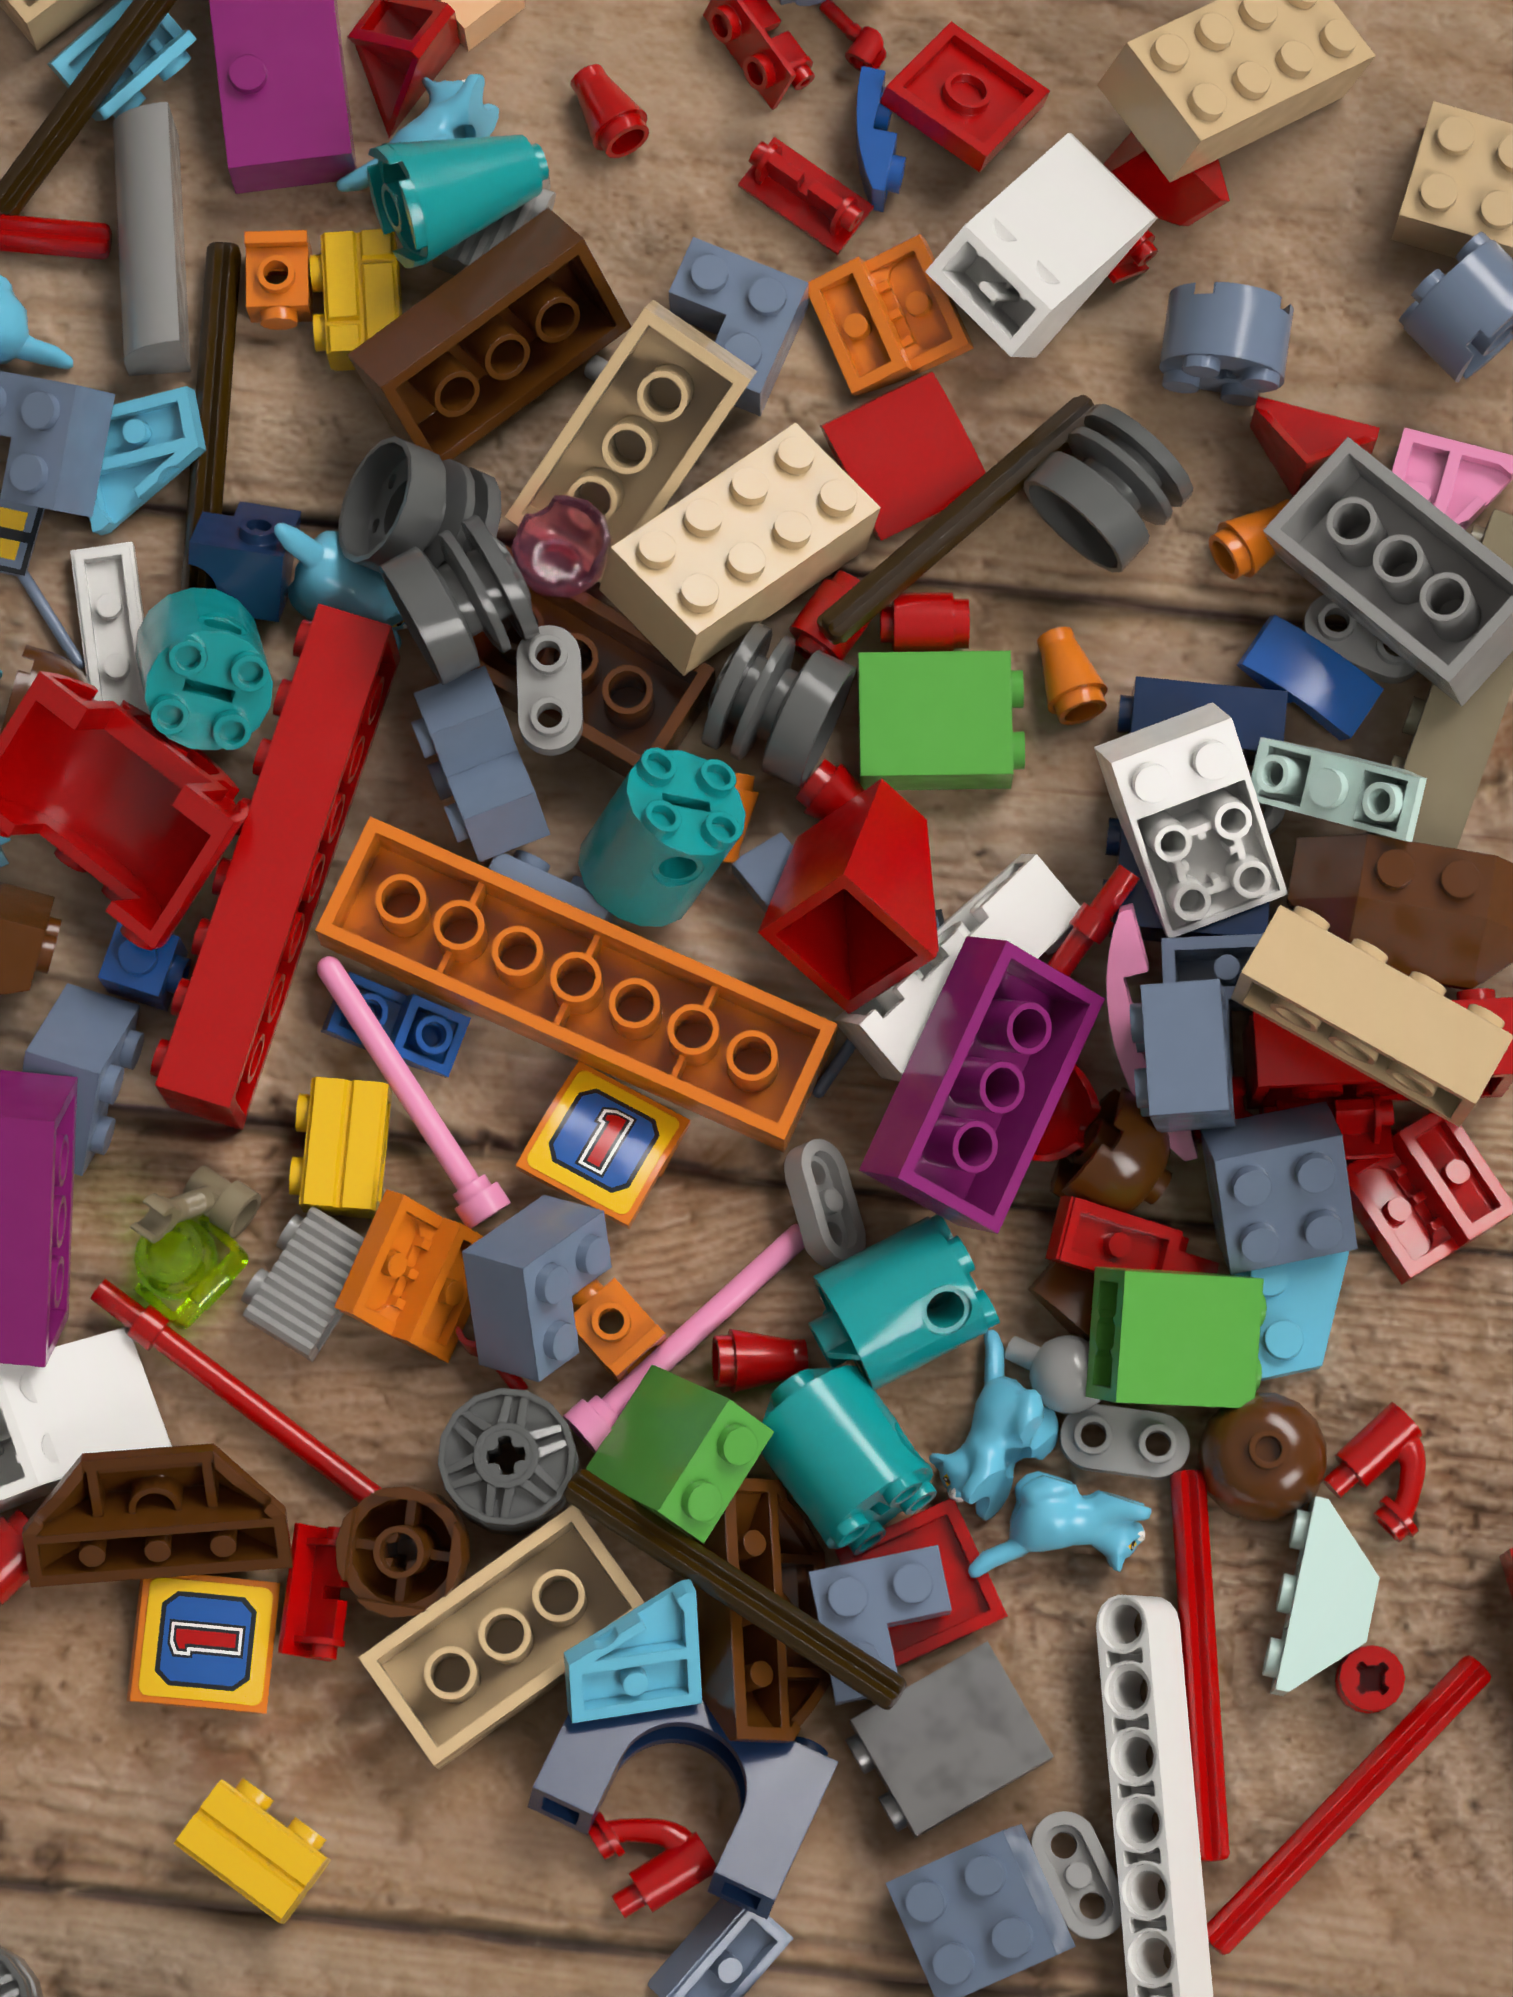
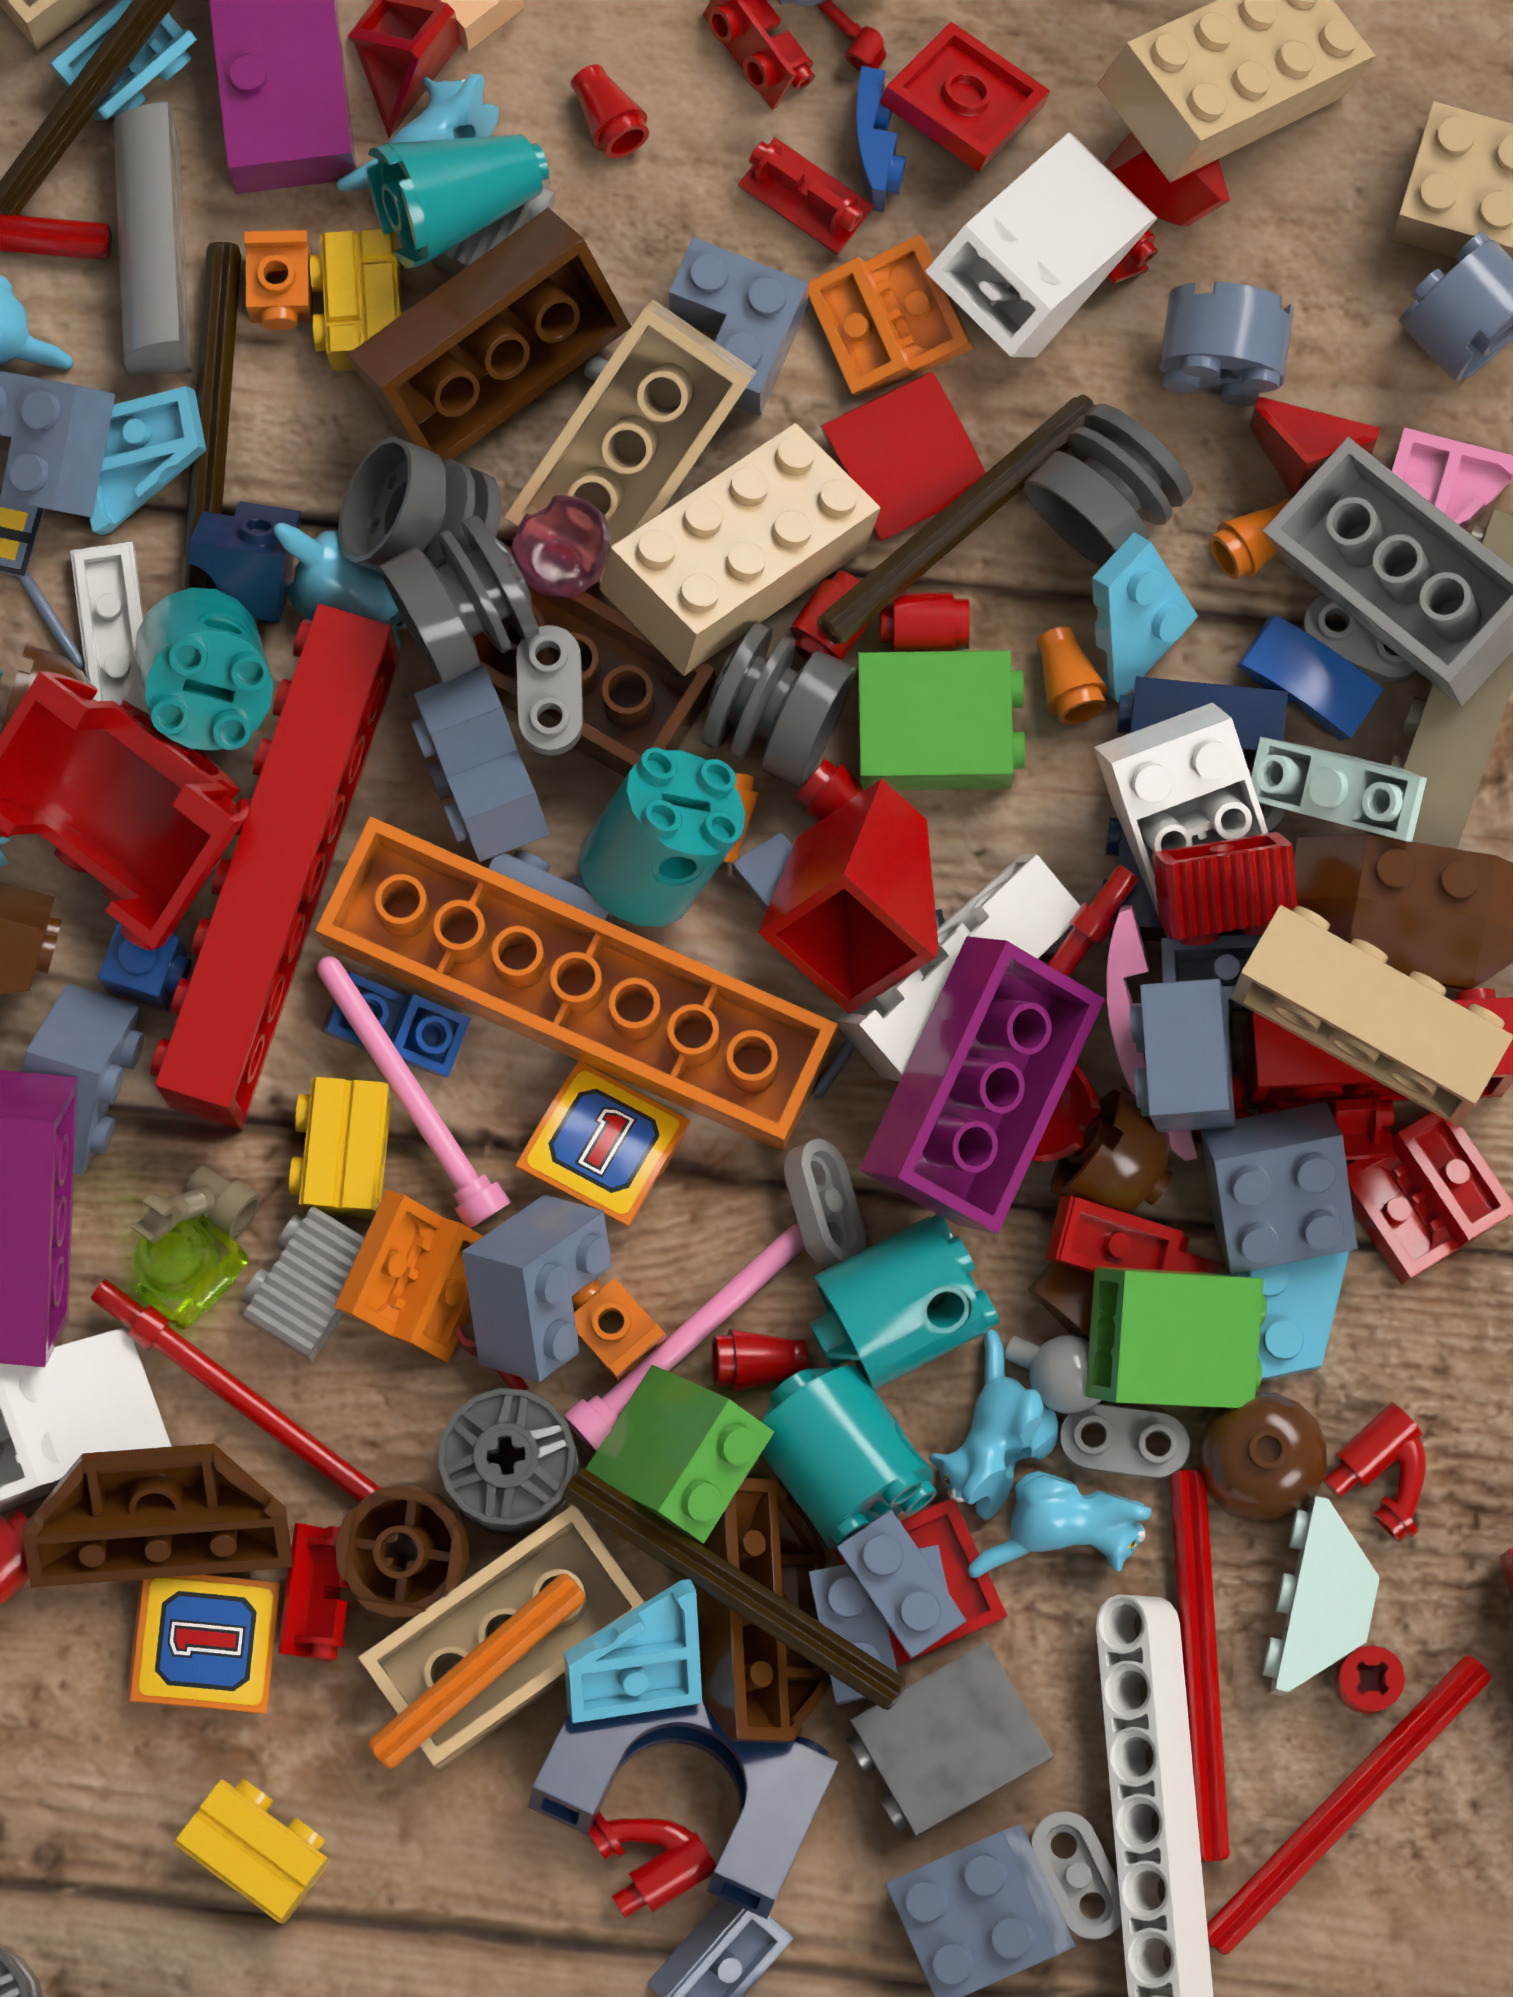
none -> orange axle [368,1573,586,1769]
none -> sand blue plate [836,1510,967,1659]
none -> medium azure wing [1092,532,1198,704]
none -> red brick [1152,832,1298,946]

